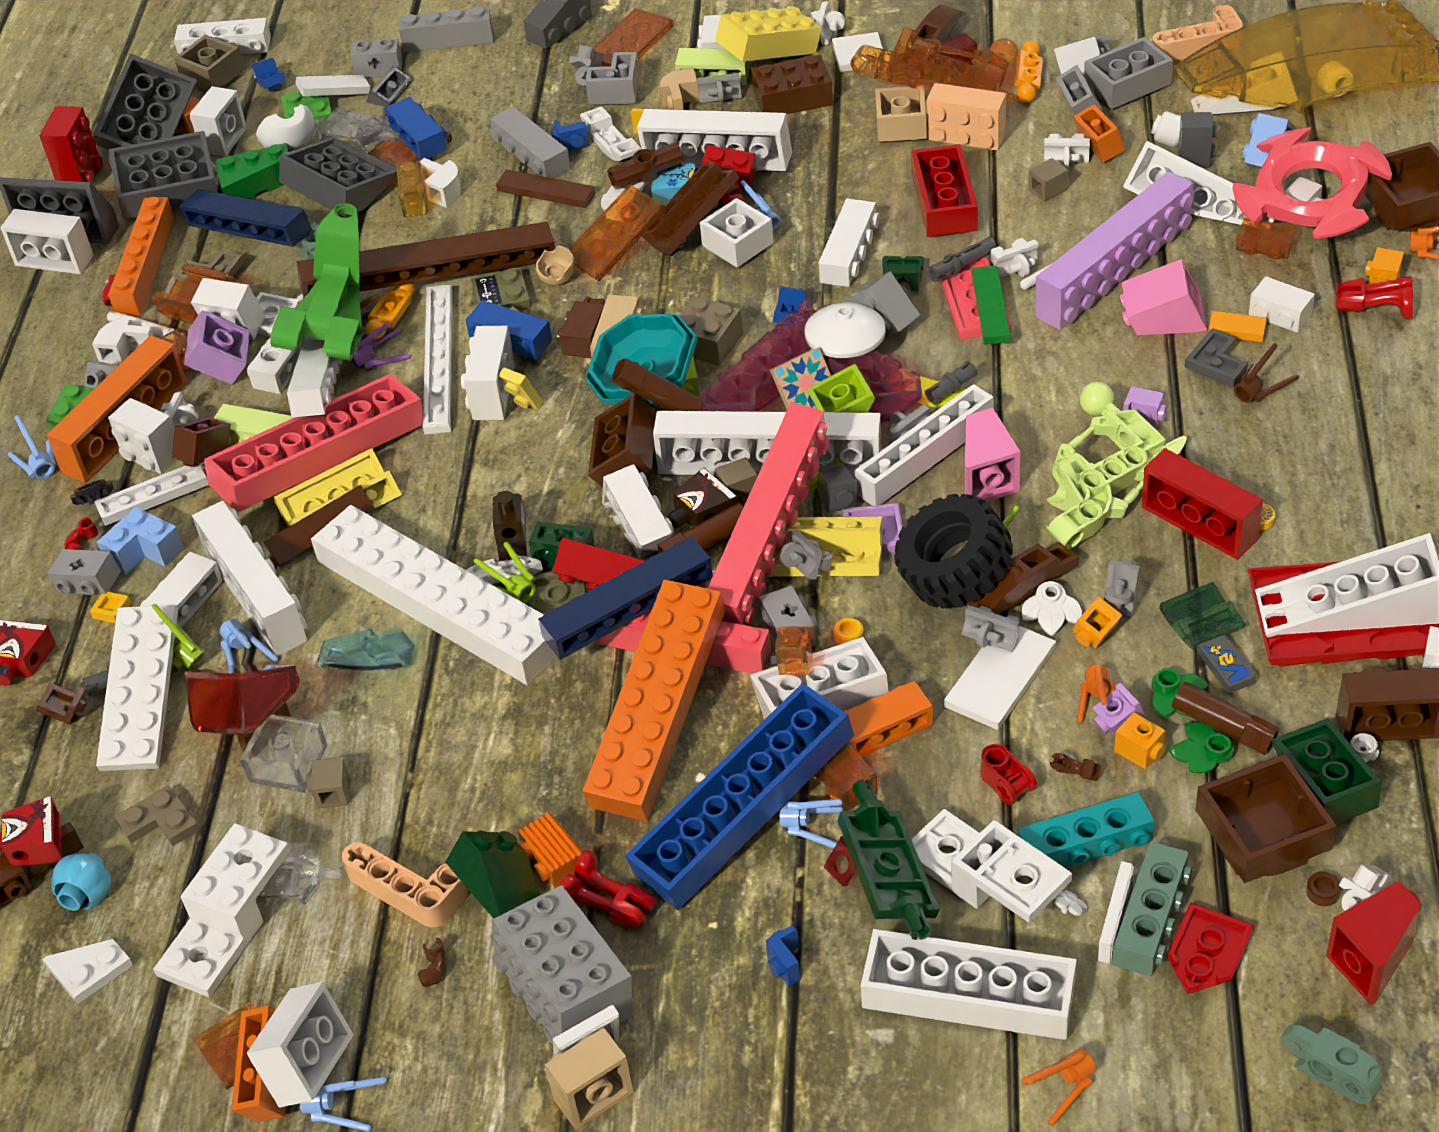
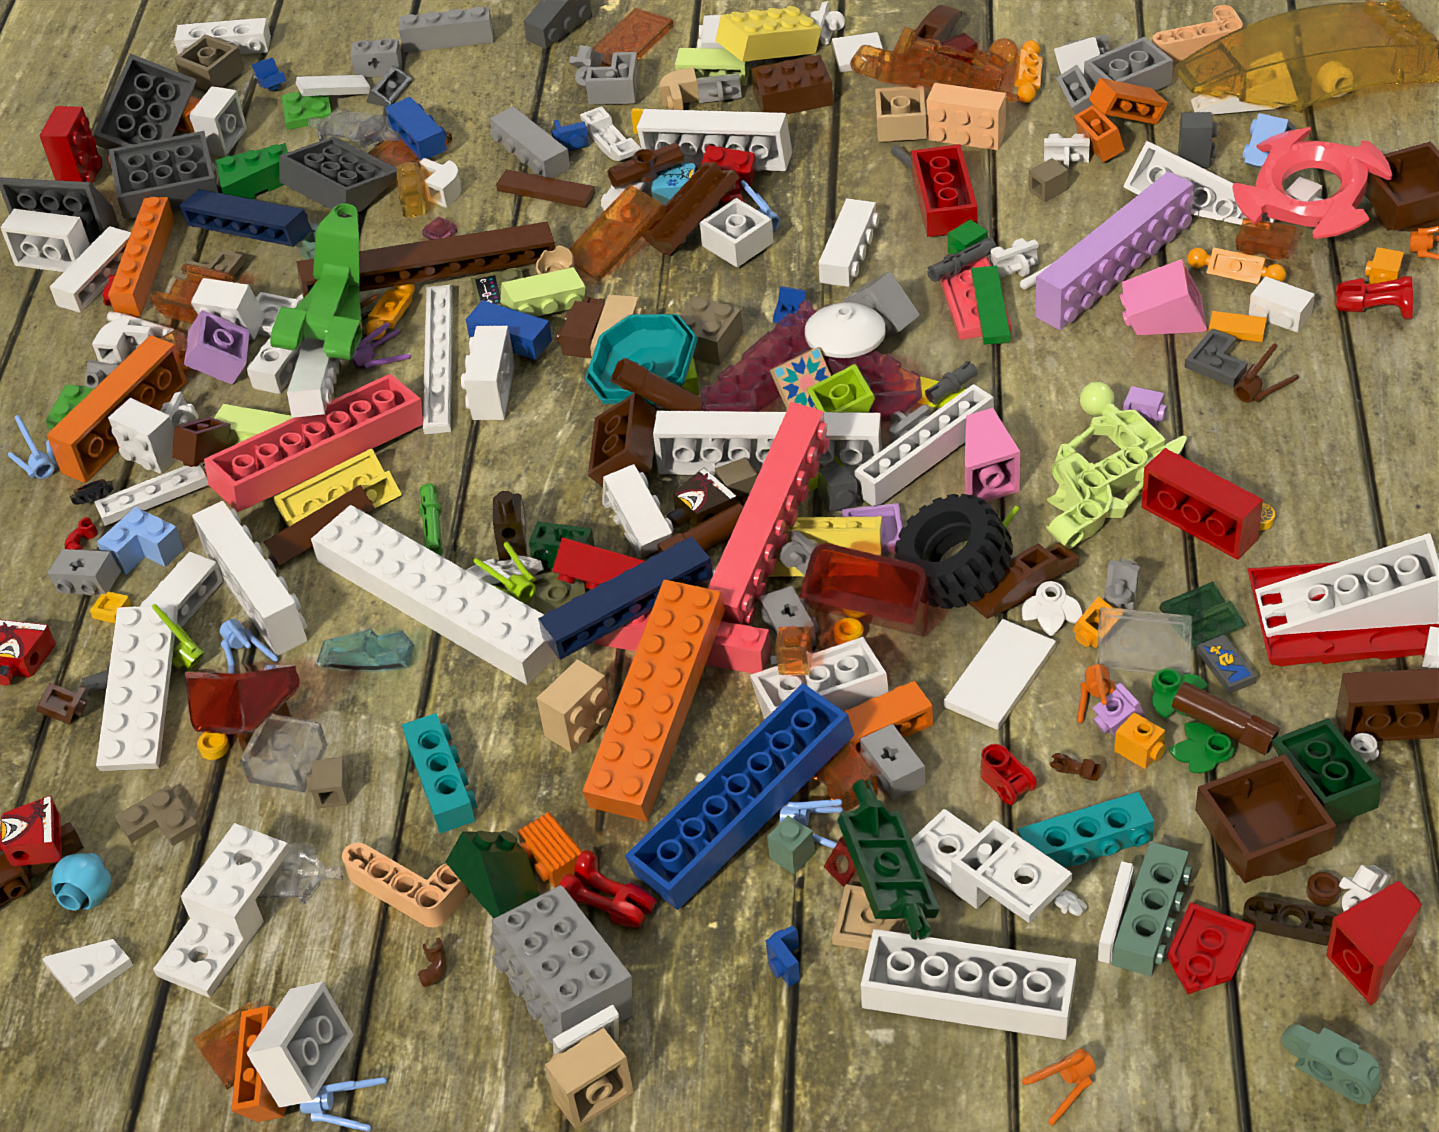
white cylinder [256,104,316,152] -> none
light yellow plate [499,367,543,410] -> none
dark green piece [882,256,924,291] -> none
light grey hips [962,605,1019,652] -> none
white head [1151,111,1181,148] -> none
none -> white brick [50,226,131,313]
none -> yellow tile [197,730,230,760]
none -> teal brick [402,713,478,834]
none -> bright green pin [419,483,443,555]
none -> clear pink tile [421,216,458,240]
none -> yellowish green brick [500,267,586,317]
none -> tan brick [536,659,612,753]
none -> sand green brick [767,815,815,875]
none -> clear red windscreen [799,543,928,637]
none -> tan tile [832,884,905,950]
none -> light grey brick [858,724,926,801]
none -> flat silver pin [890,145,911,169]
none -> green brick [947,220,988,254]
none -> orange brick [1089,78,1169,125]
none -> clear tile [1097,607,1192,675]
none -> light orange plate [1187,247,1286,285]
none -> dark brown beam [1242,896,1337,946]

